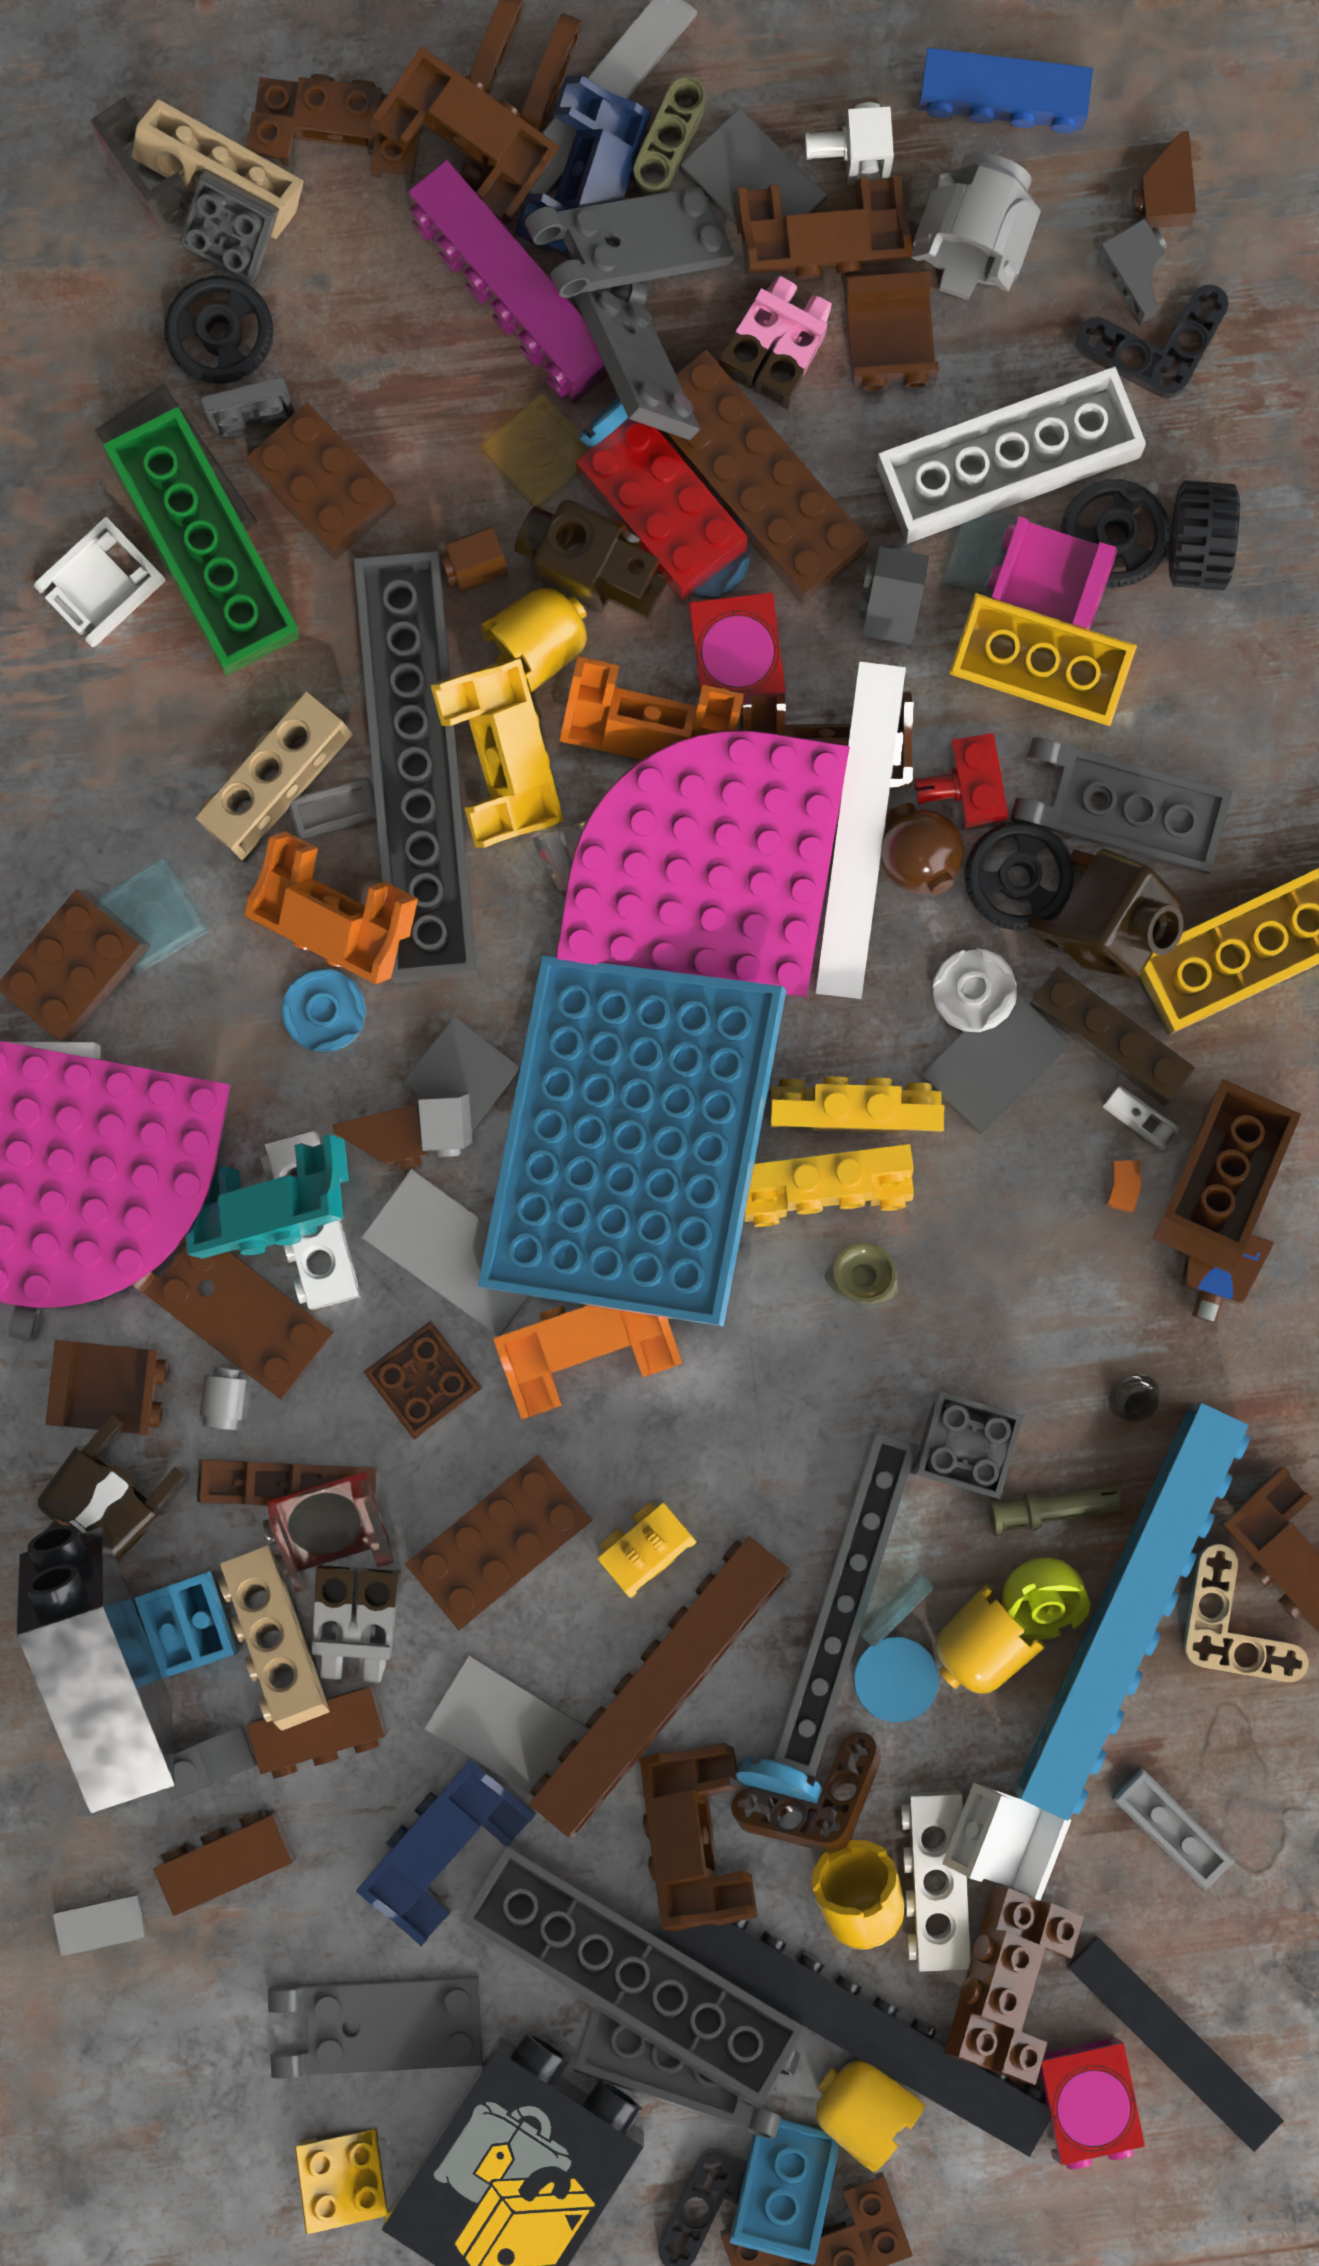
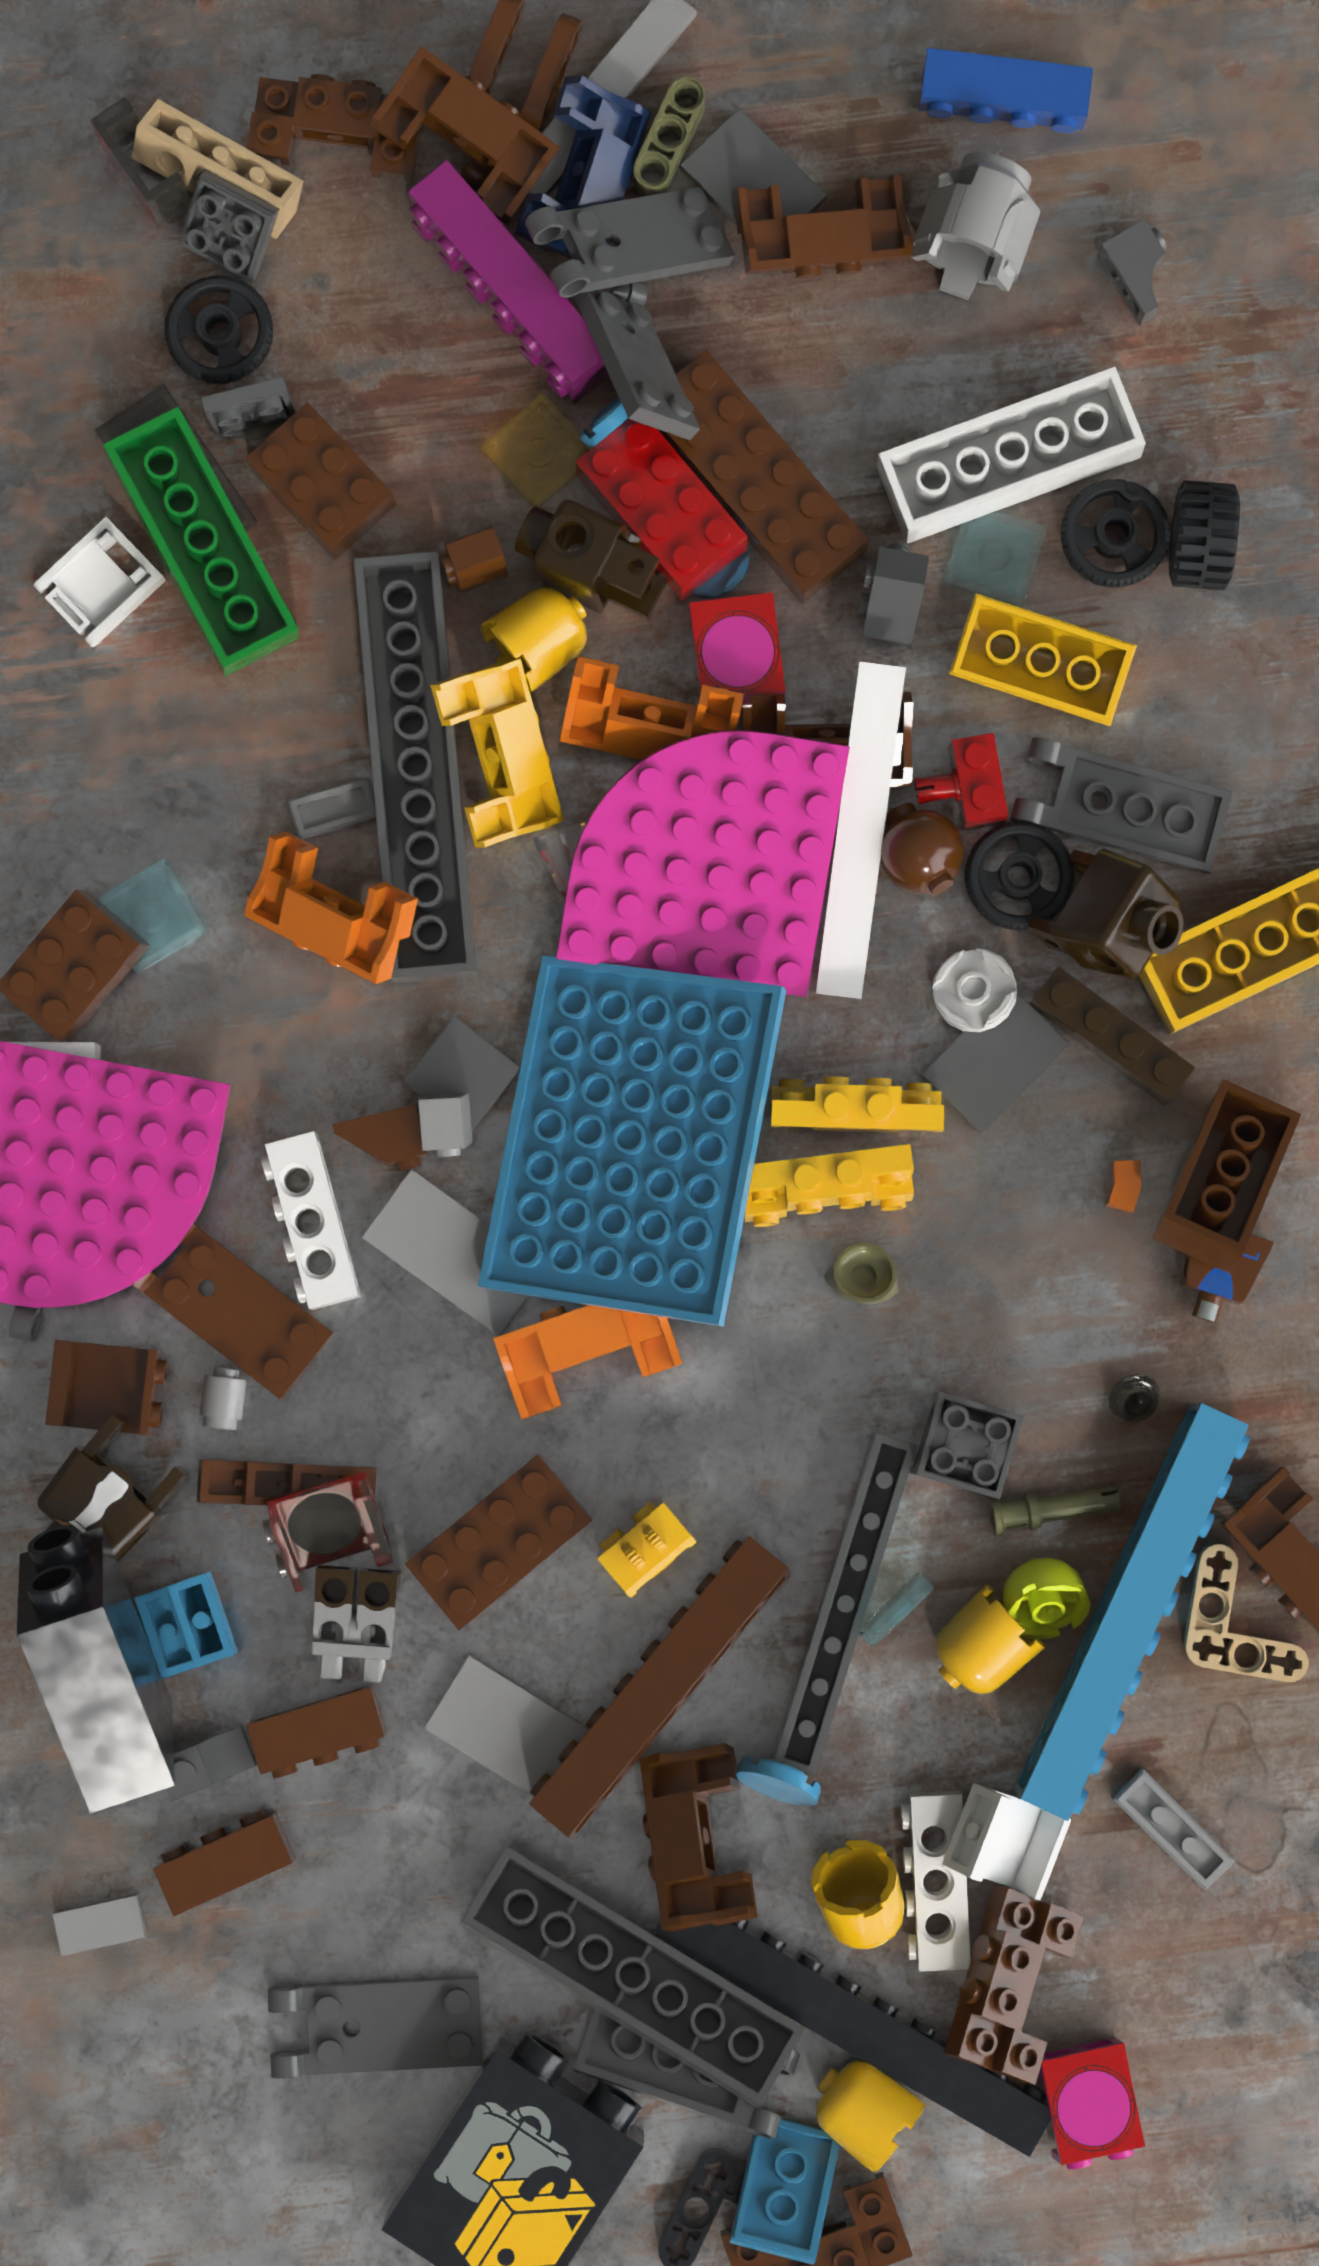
teal bracket [185,1134,349,1259] -> none
tan brick [195,691,353,861] -> none
tan brick [218,1545,330,1730] -> none
dark azure tile [281,968,367,1053] -> none
yellow hinge [294,2129,387,2234] -> none
dark blue bracket [356,1758,536,1947] -> none
reddish brown tile [363,1321,482,1440] -> none
hips [718,276,832,409] -> none
reddish brown beam [731,1732,881,1853] -> none
white brick [805,102,894,185] -> none
reddish brown panel [845,271,939,392] -> none
dark azure tile [854,1637,939,1722] -> none
dark pink panel [988,516,1117,630] -> none
black tile [1067,1935,1284,2152] -> none
black beam [1076,285,1229,399] -> none
white bar [1102,1084,1180,1152] -> none
reddish brown slope [1132,131,1196,228] -> none

